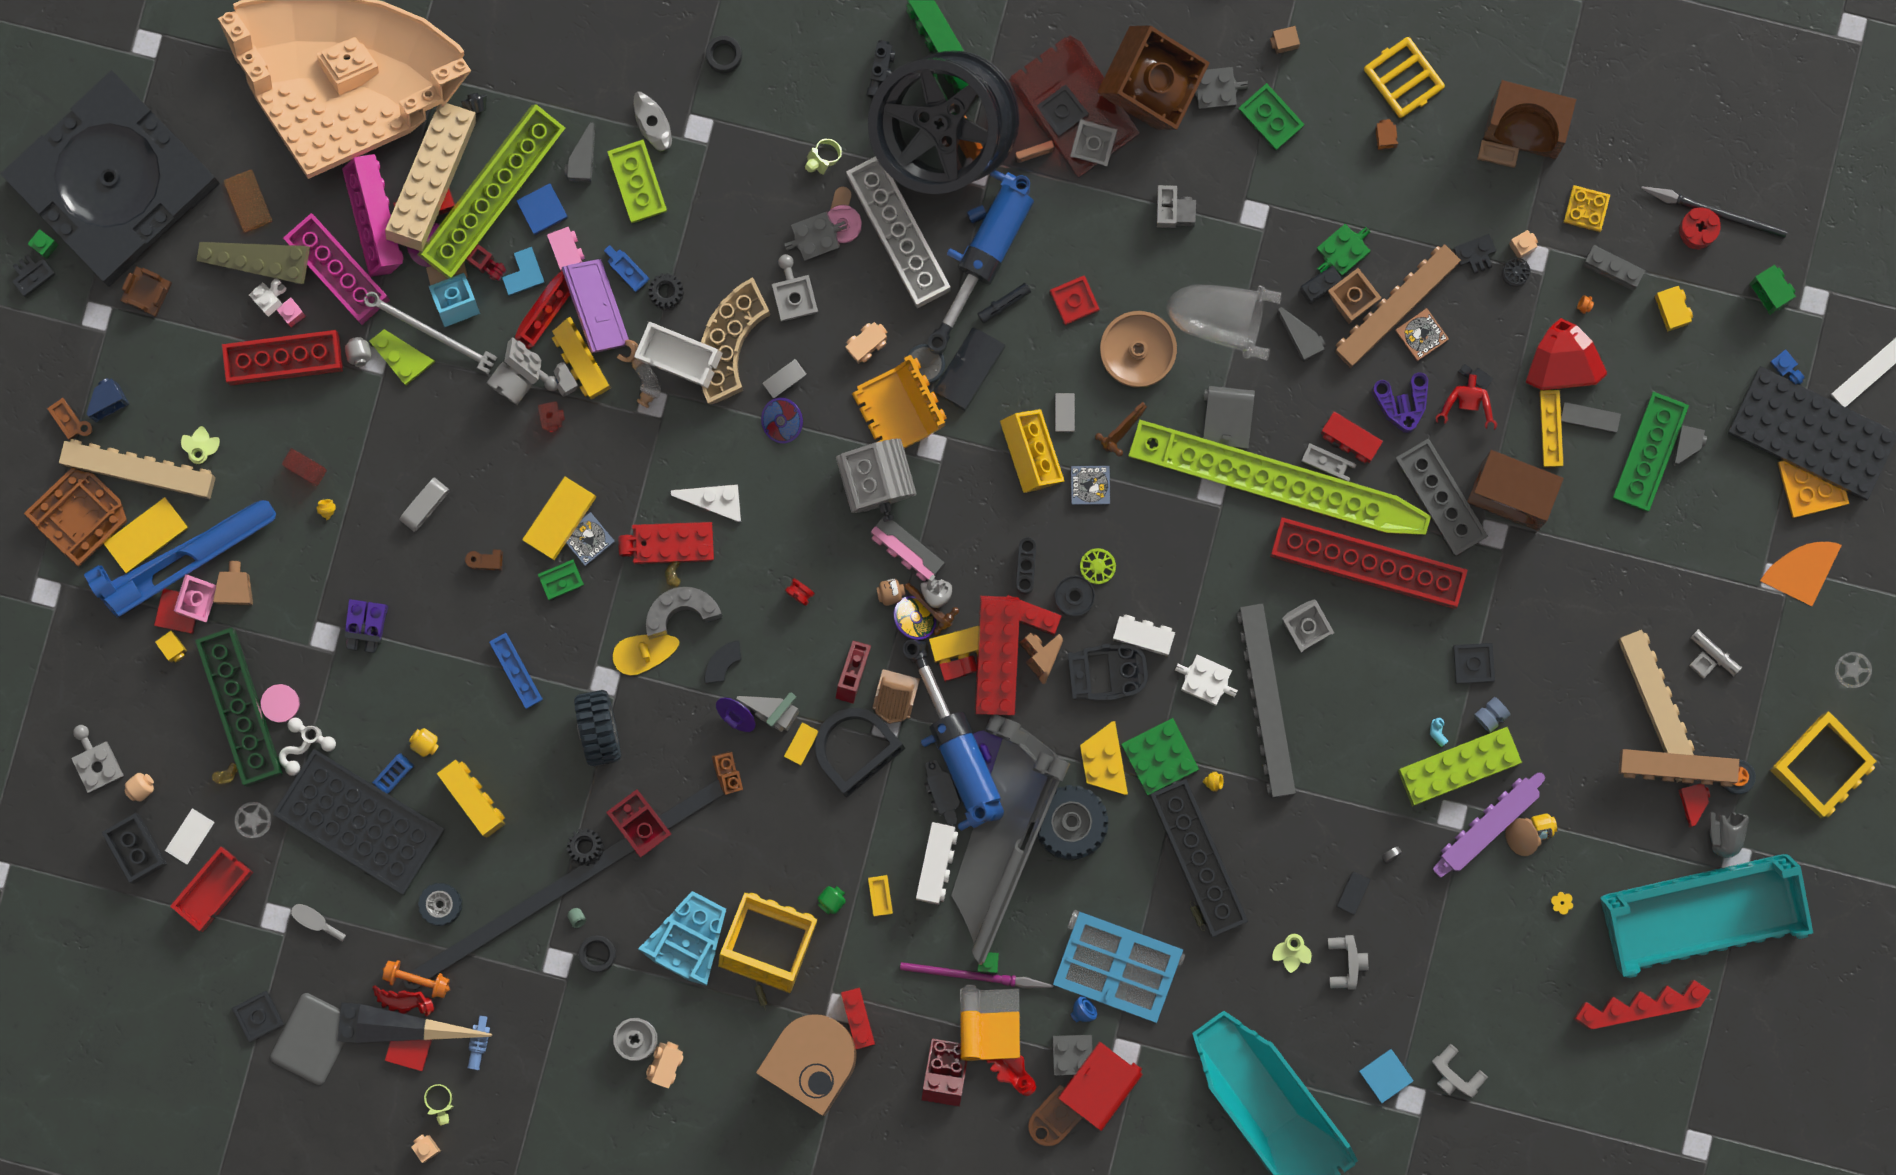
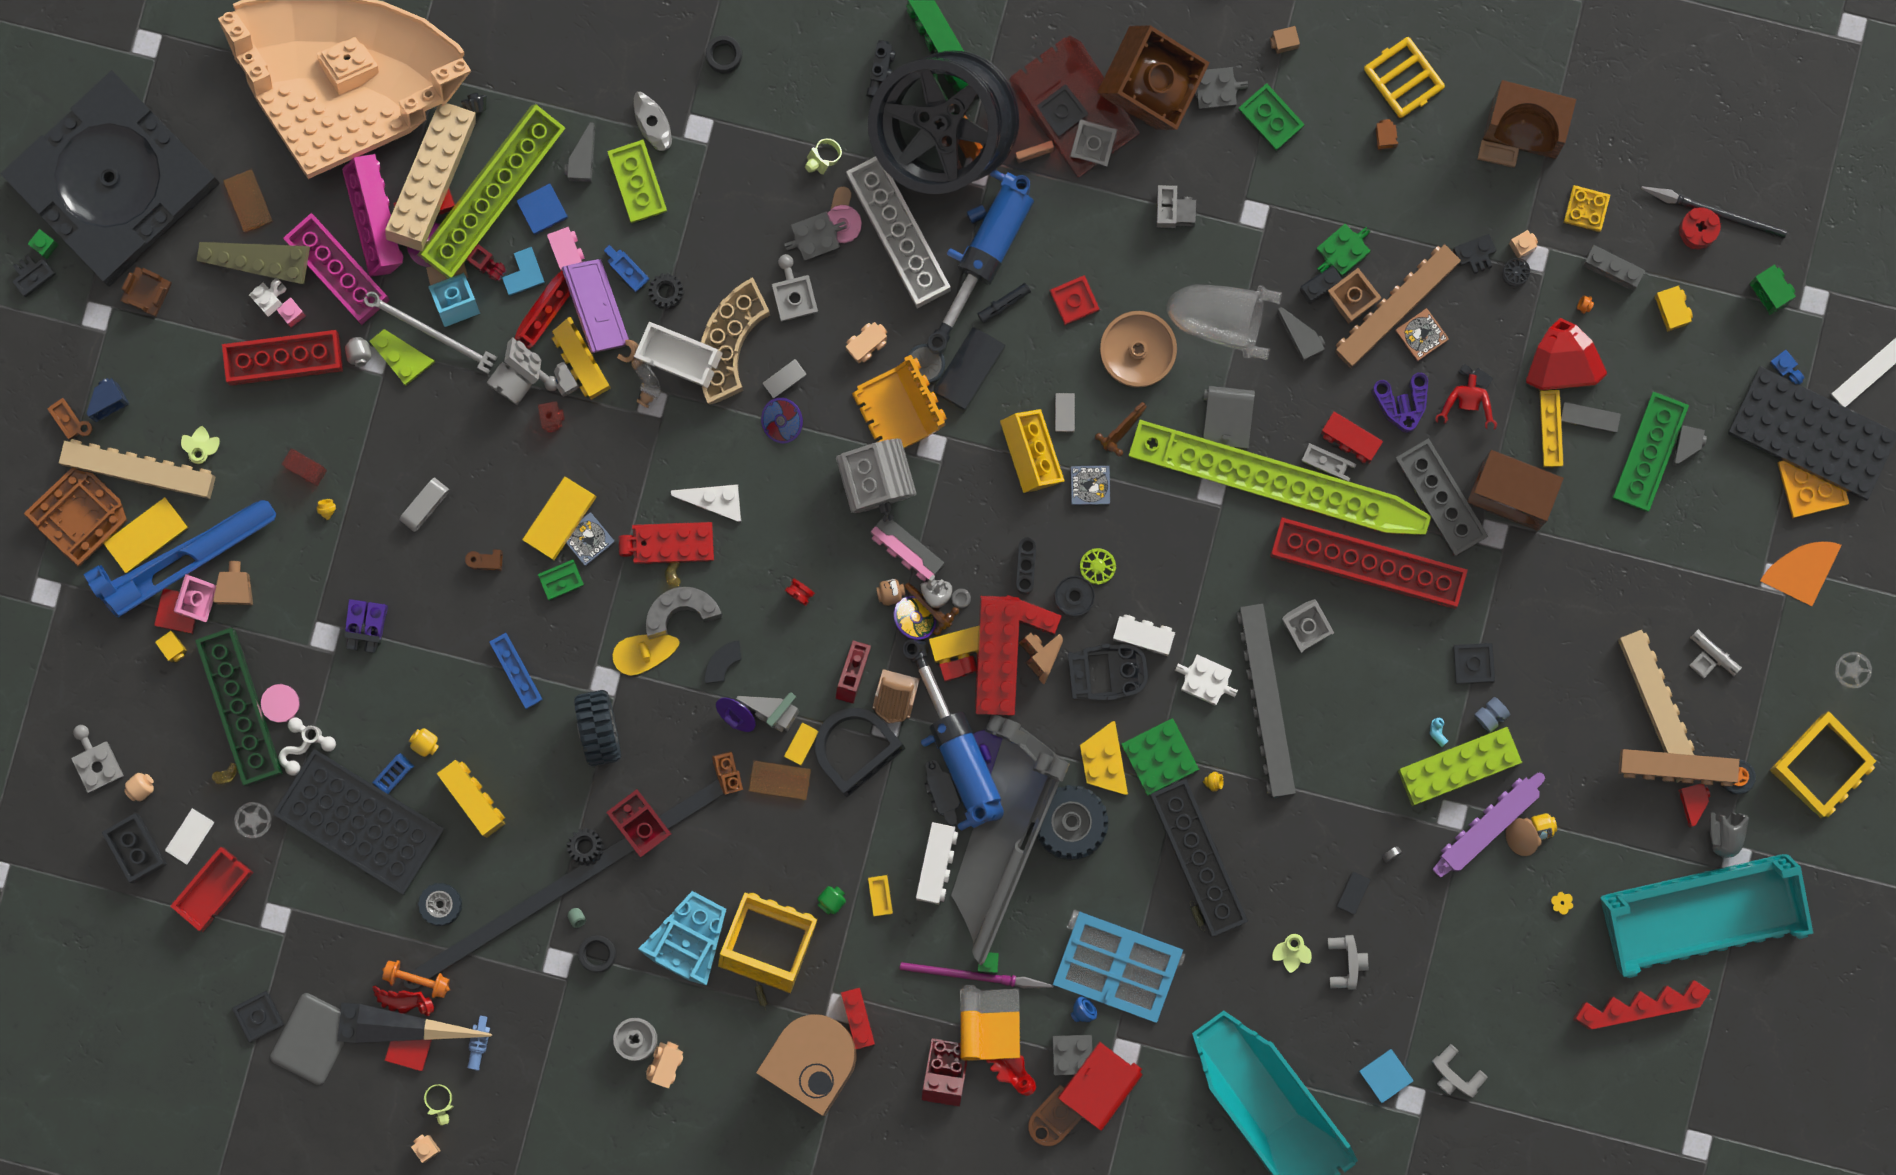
light grey piece [291,904,346,942] -> none
none -> clear orange piece [749,761,811,800]
none -> flat silver tile [952,589,971,608]

